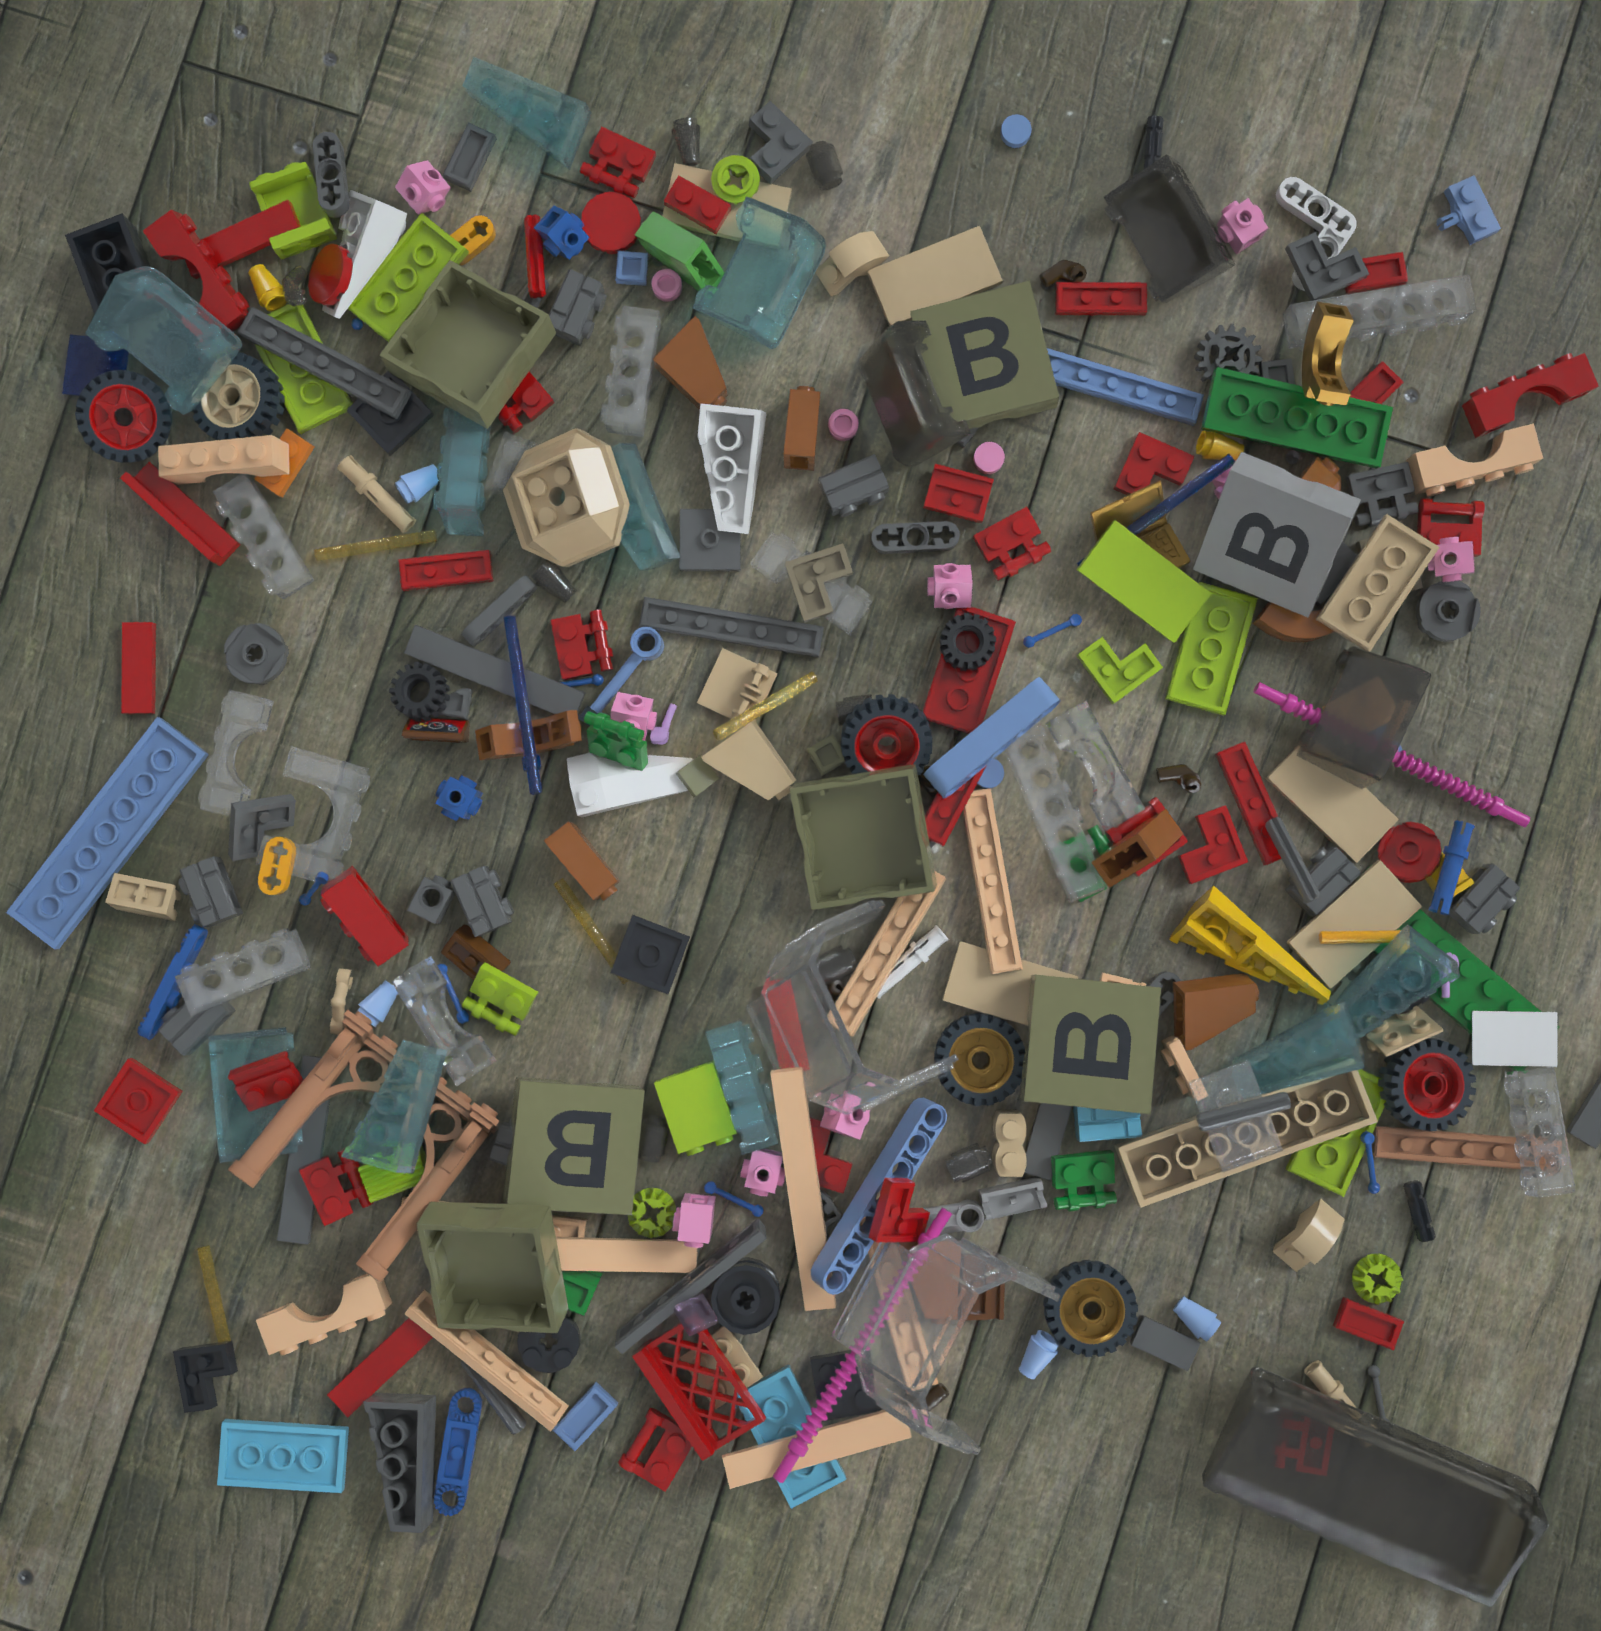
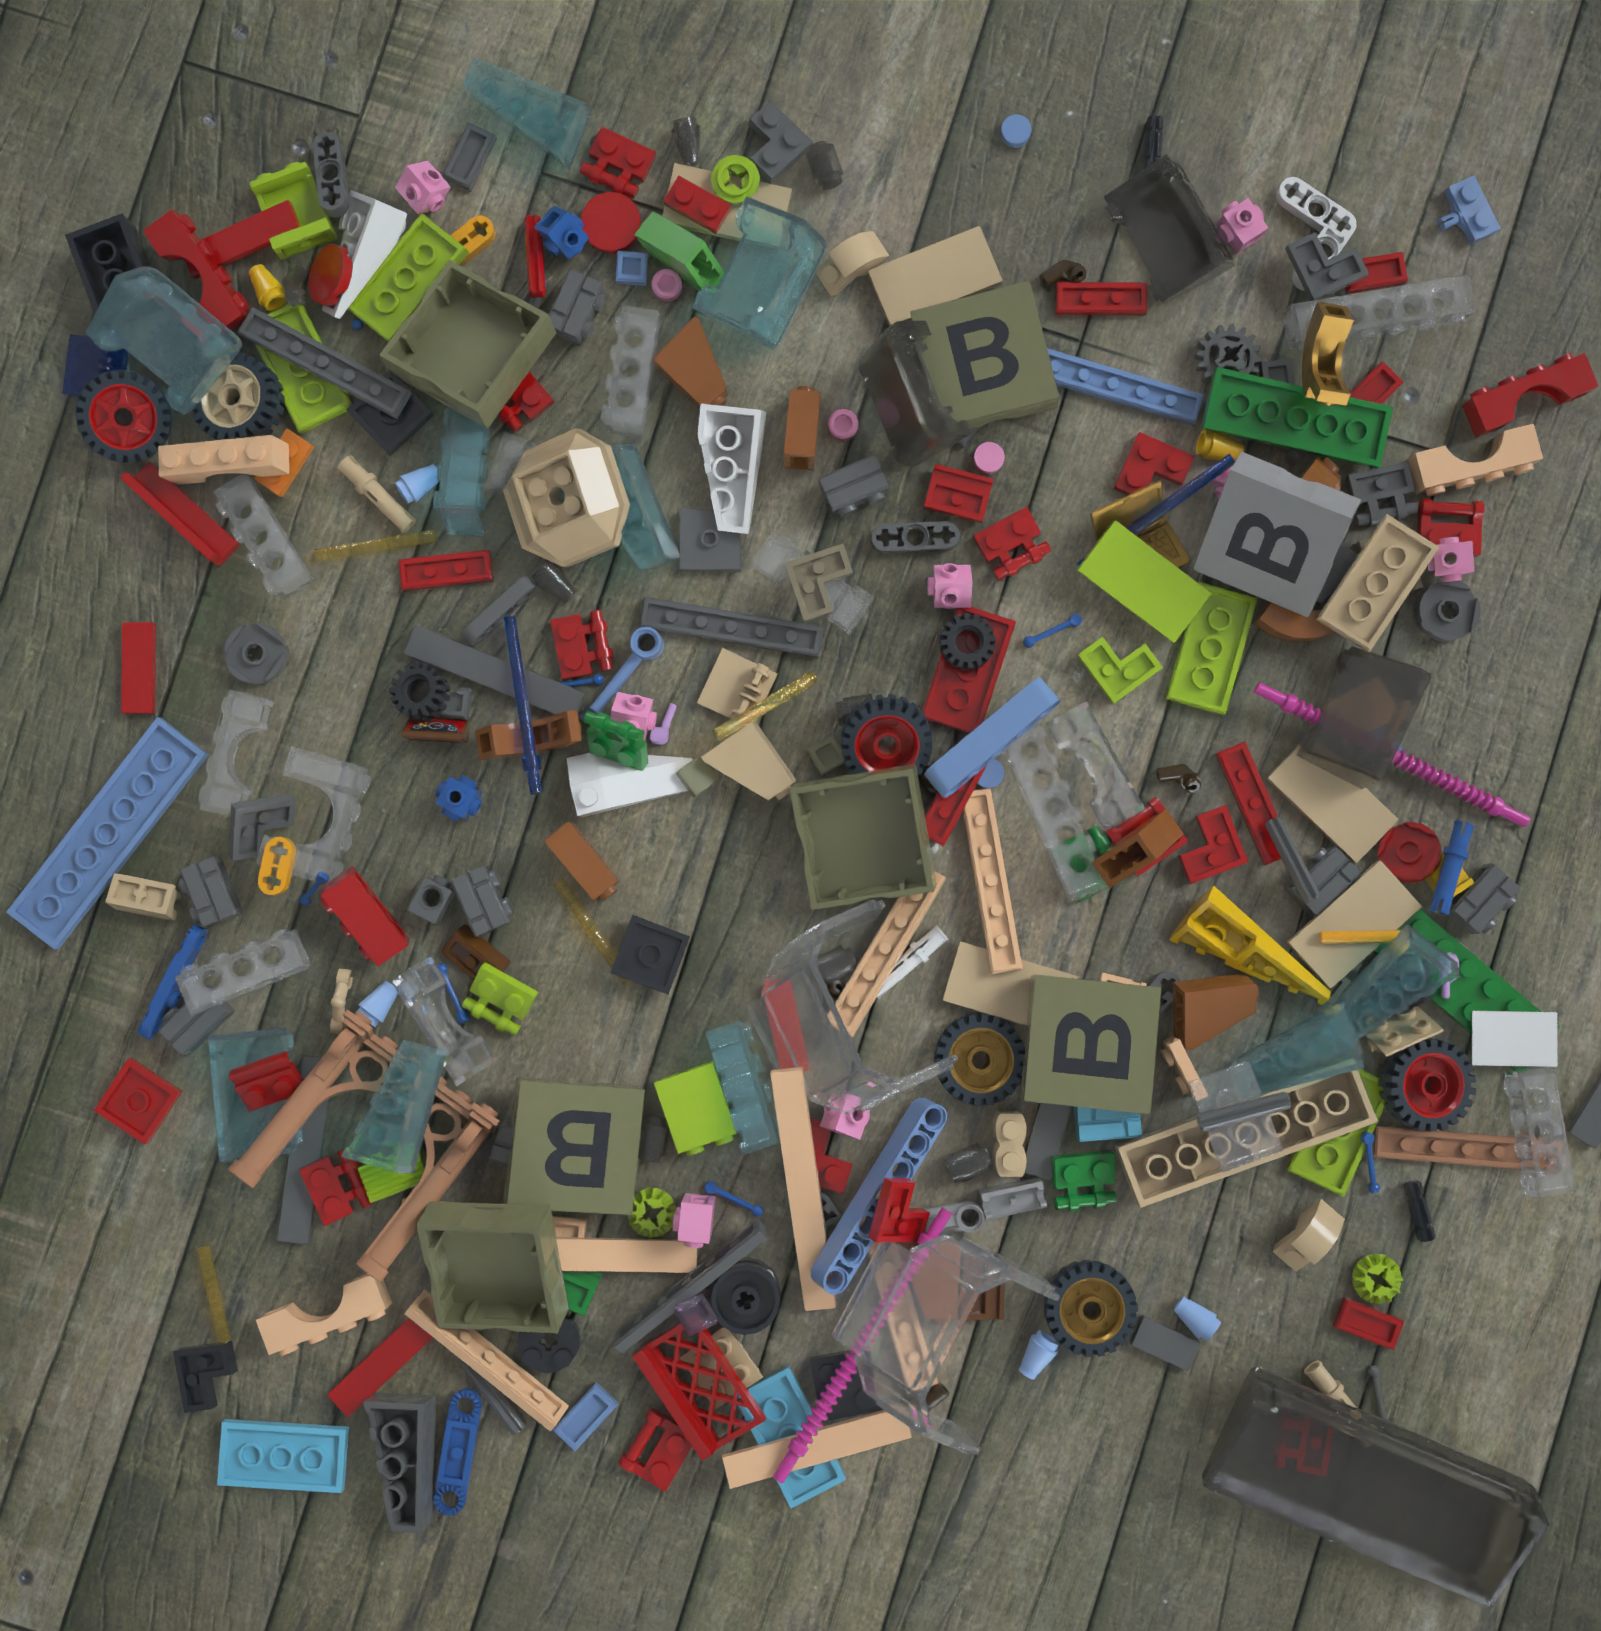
bright pink brick [740,1146,785,1196] -> none

